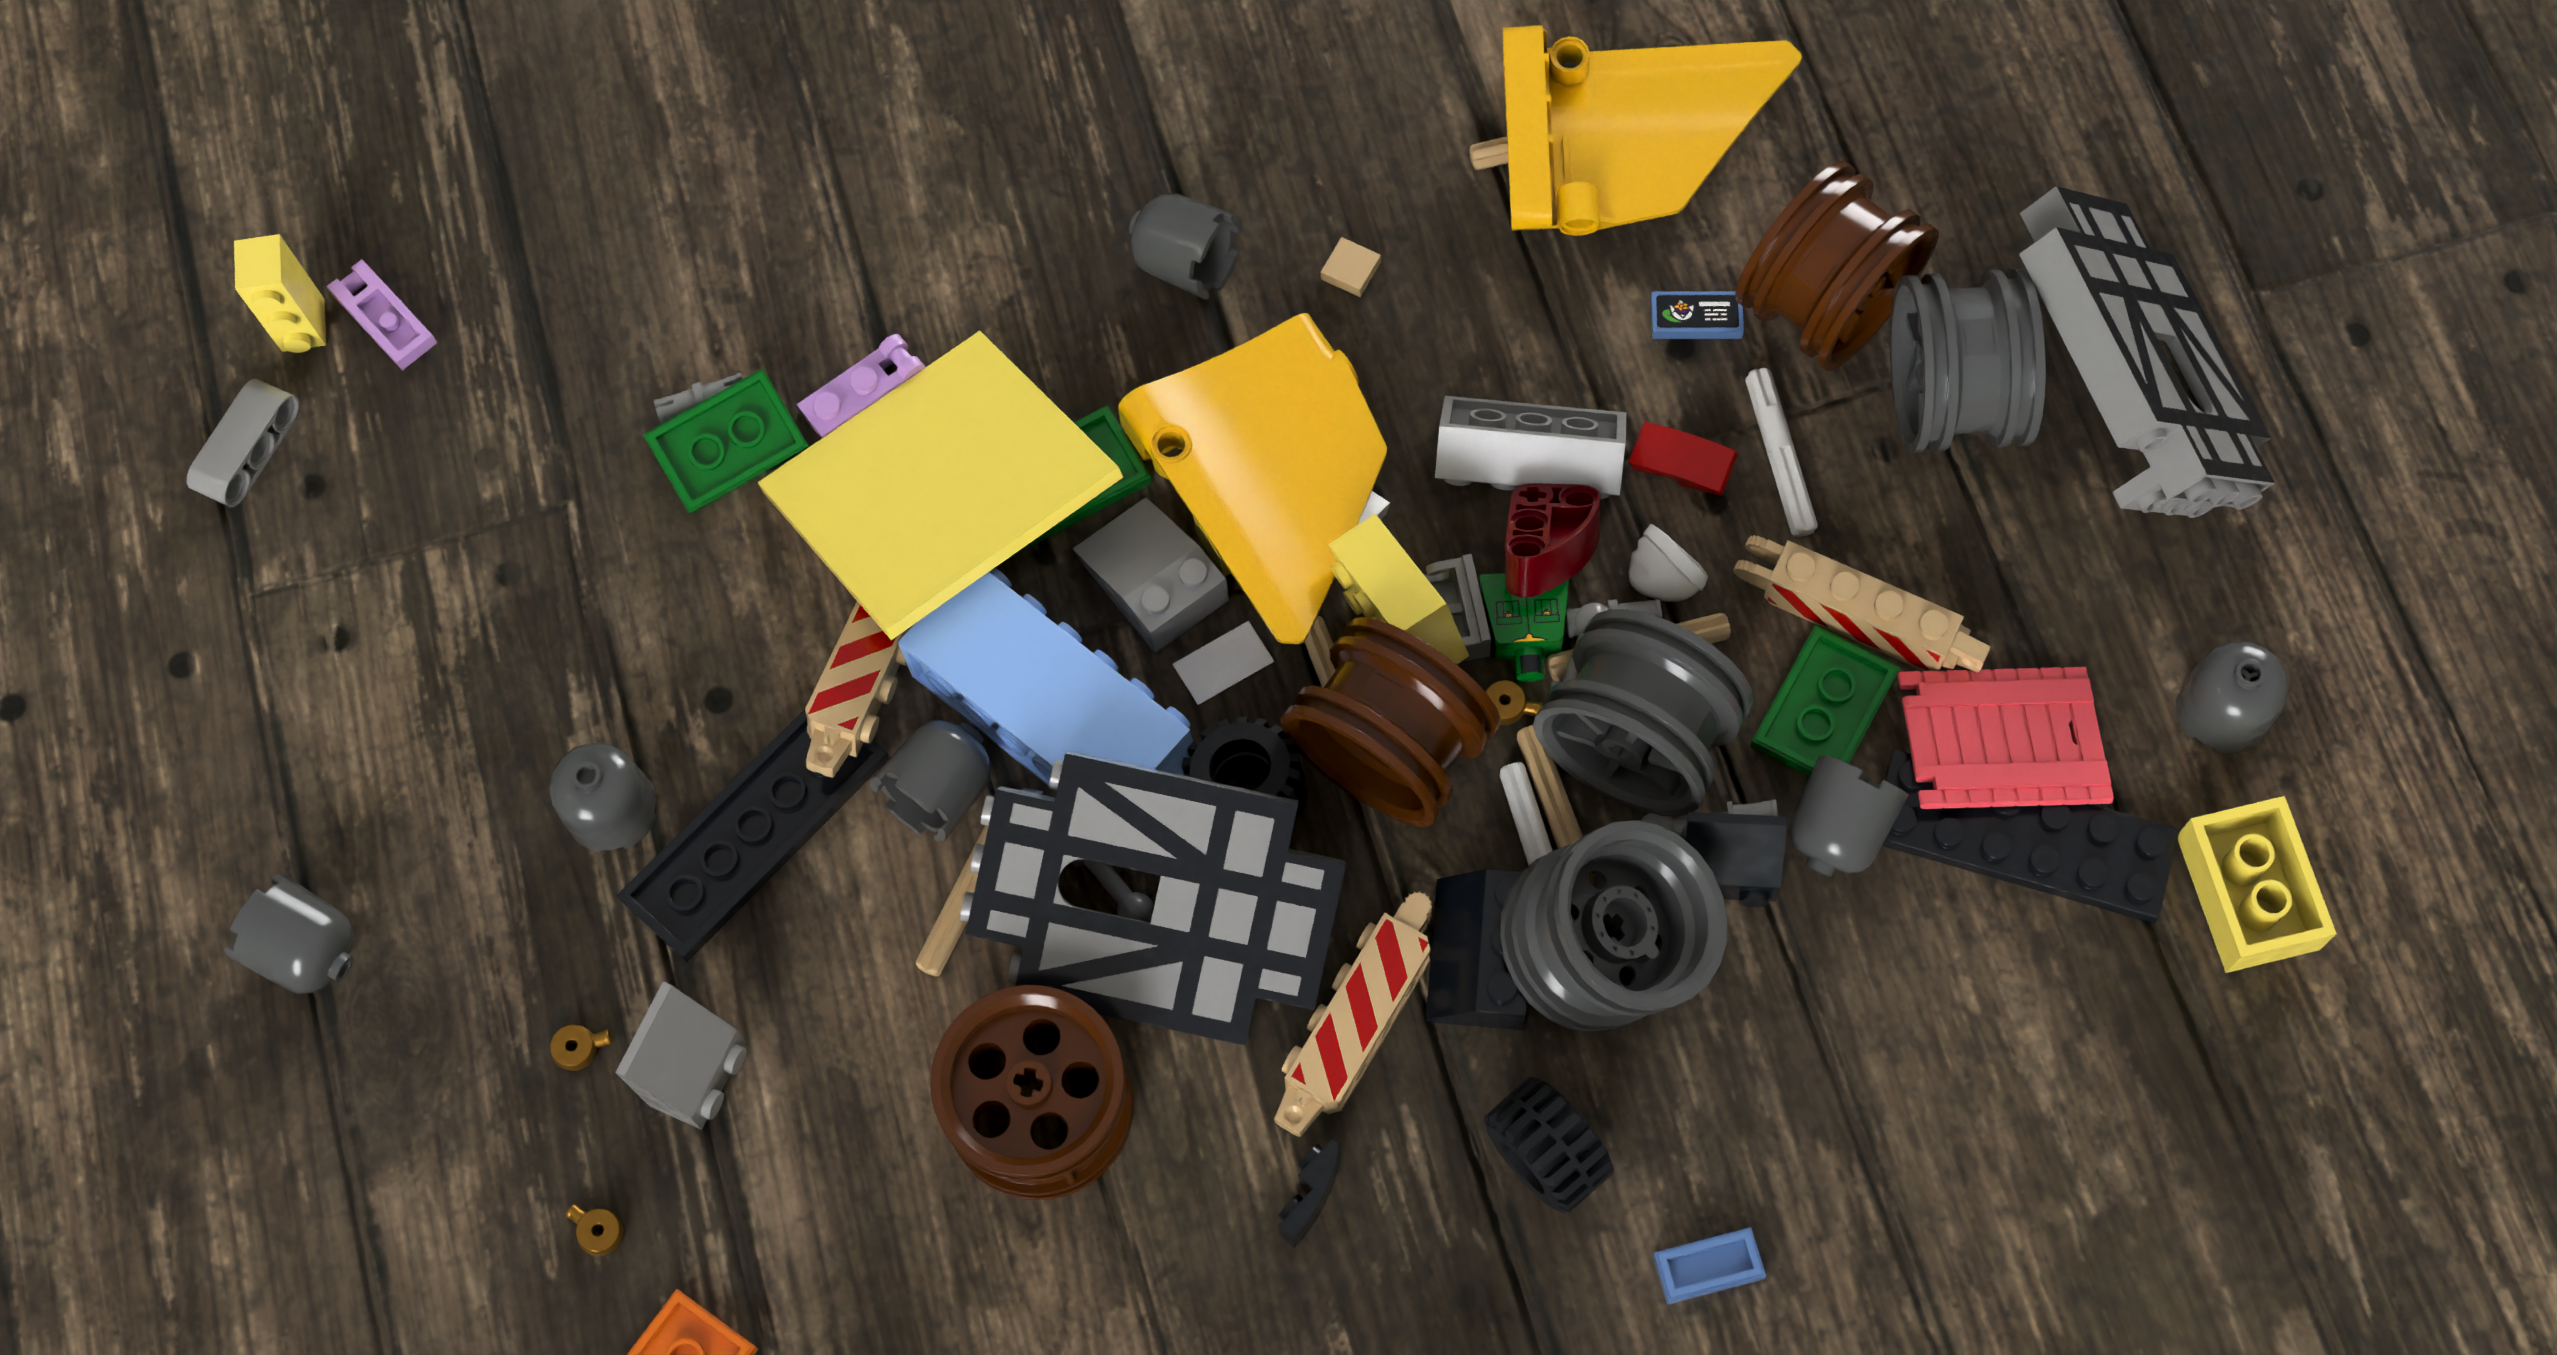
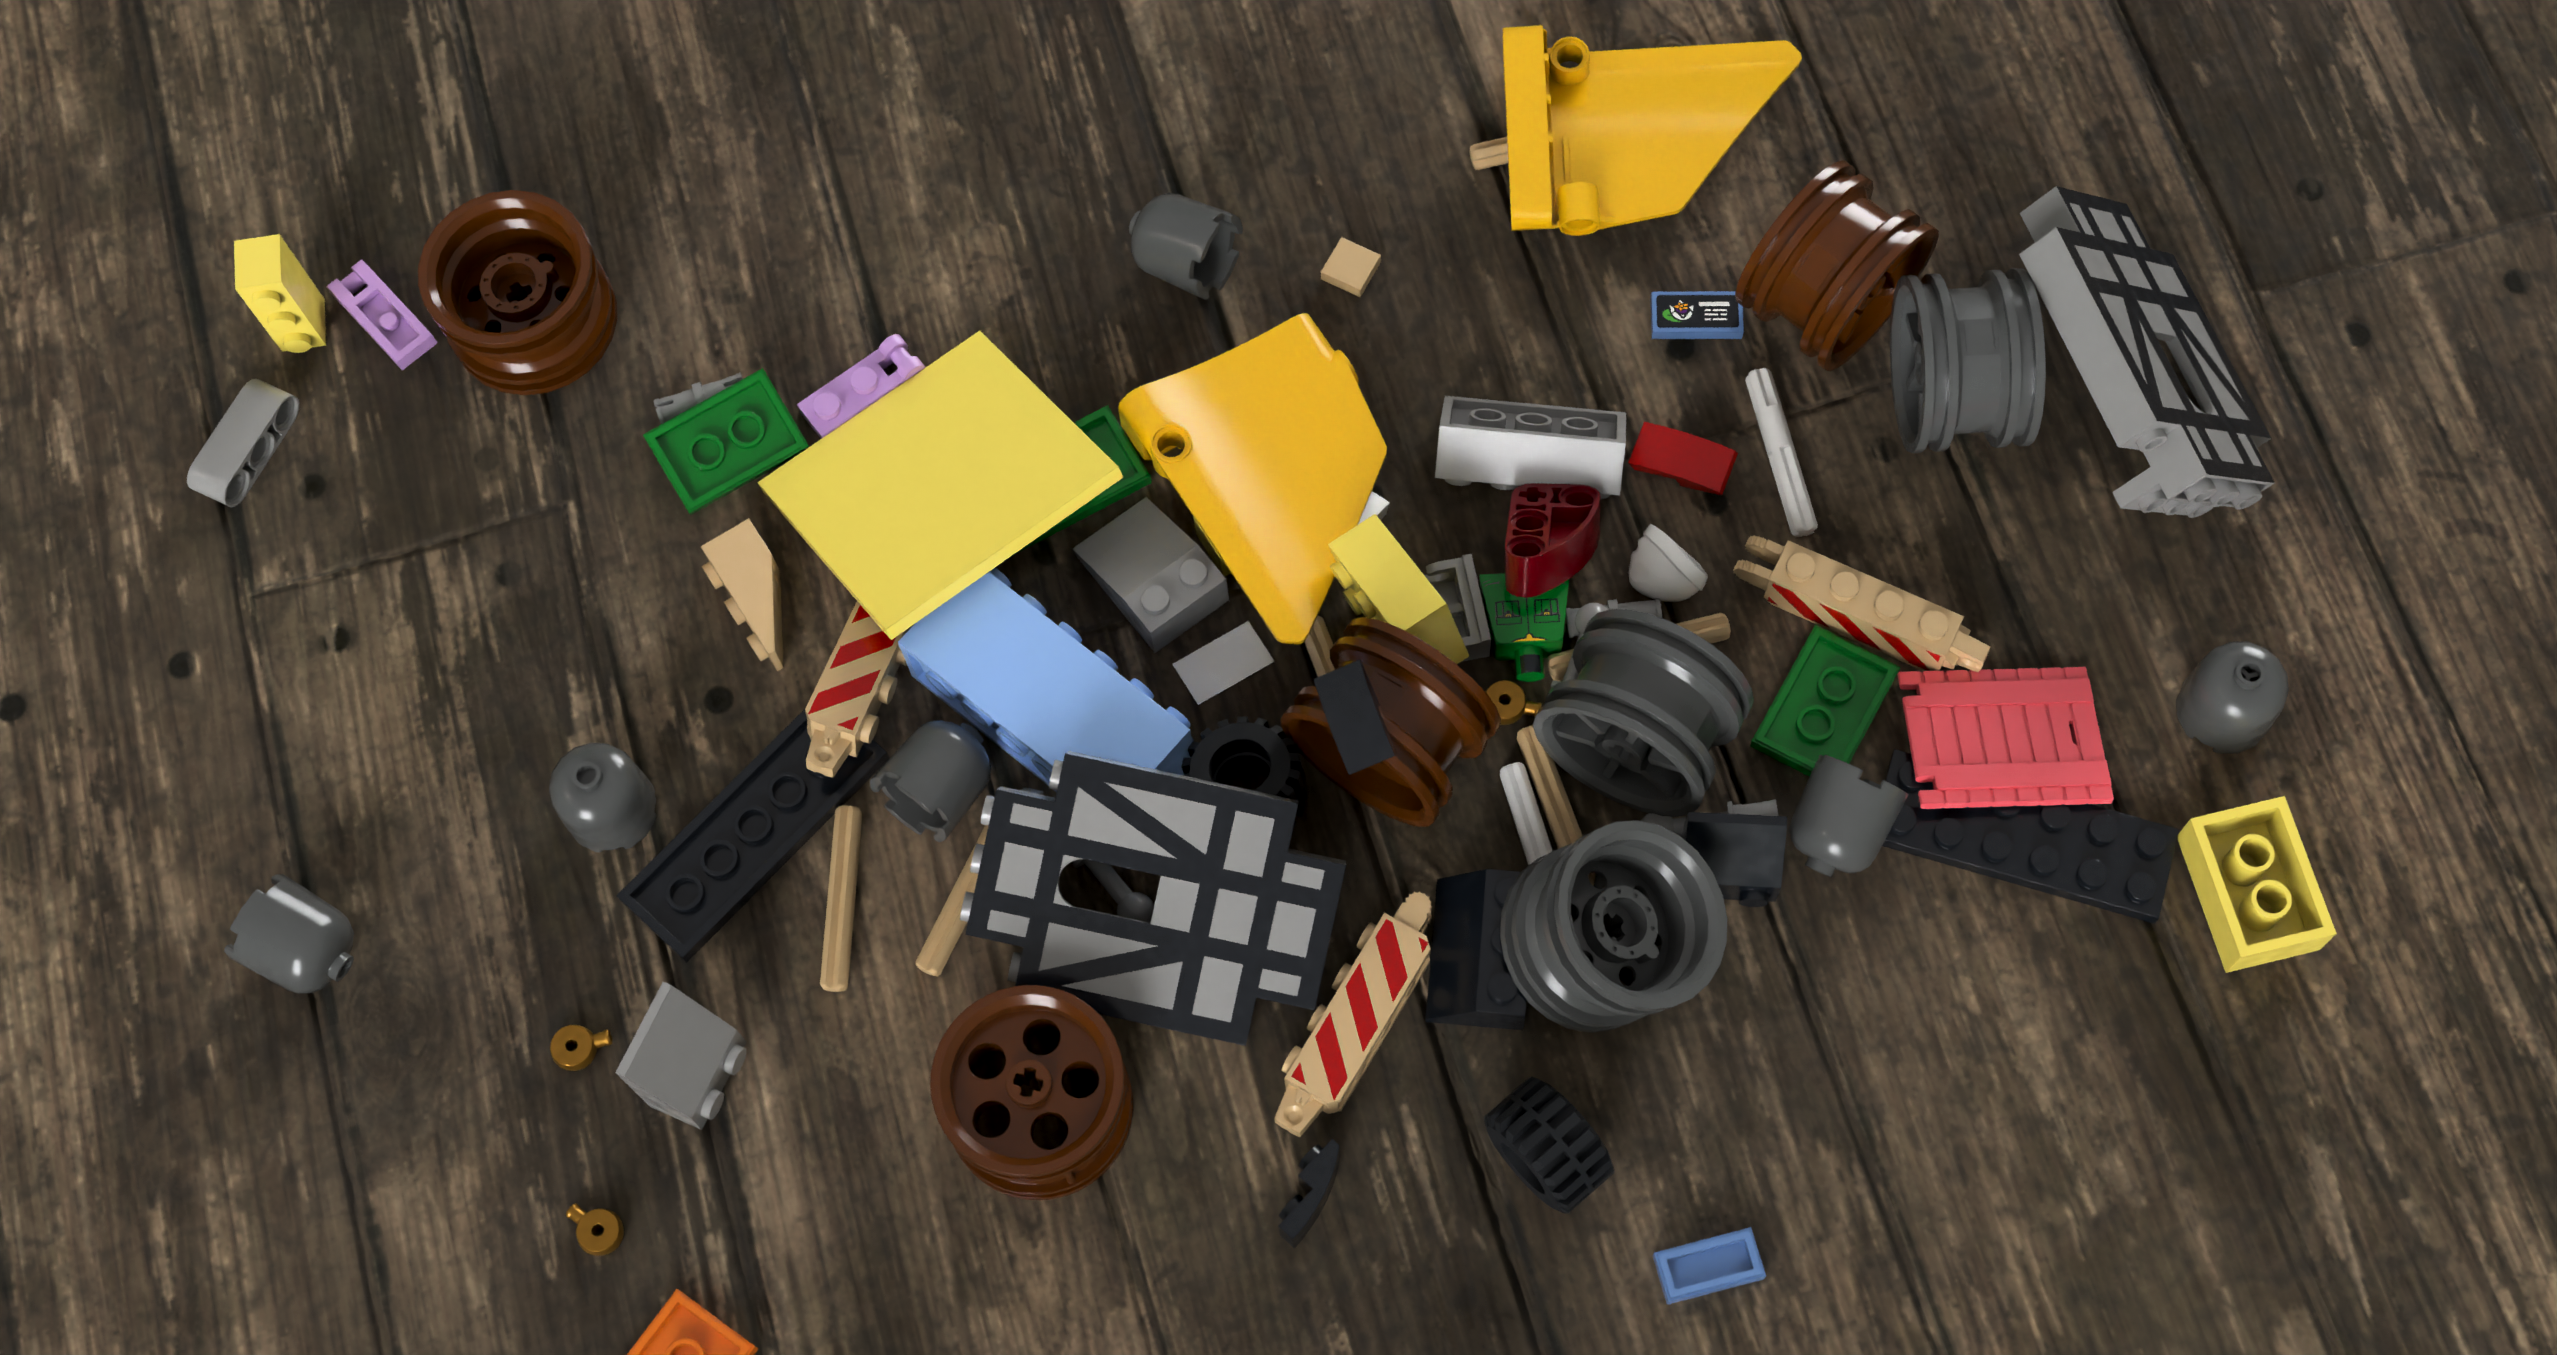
none -> reddish brown wheel [418,190,617,395]
none -> tan slope [701,518,783,671]
none -> tan axle [820,805,863,992]
none -> black slope [1314,659,1398,775]

